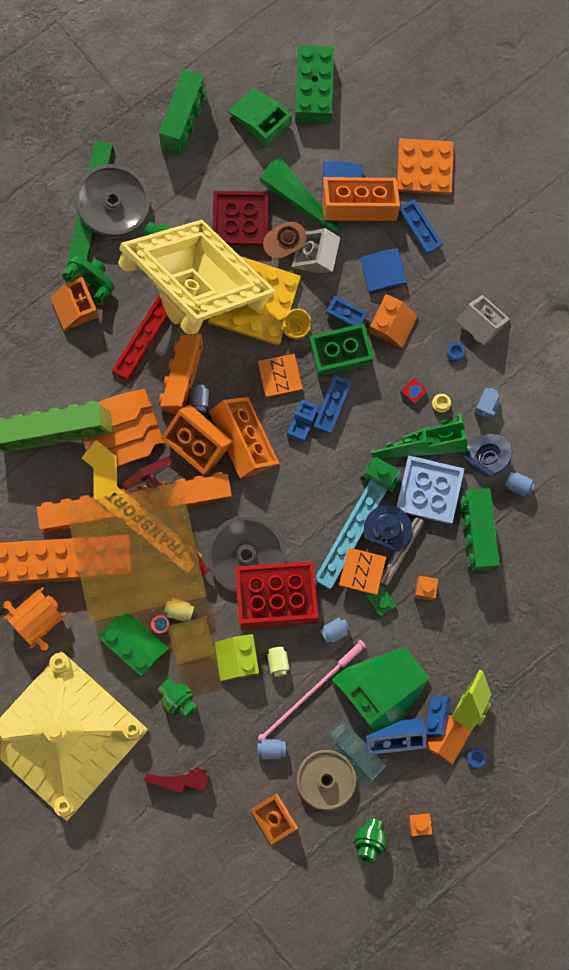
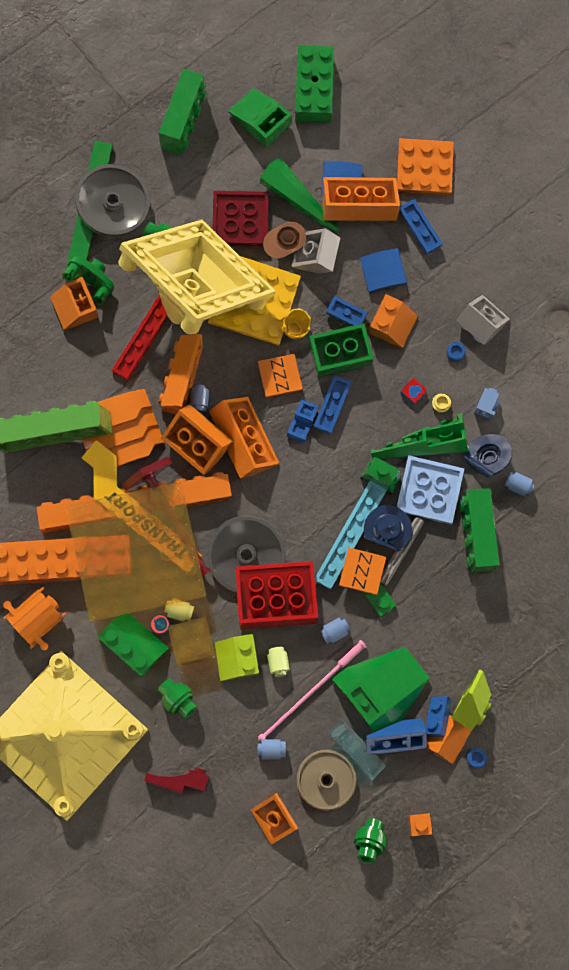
orange brick [414,576,438,601] -> none

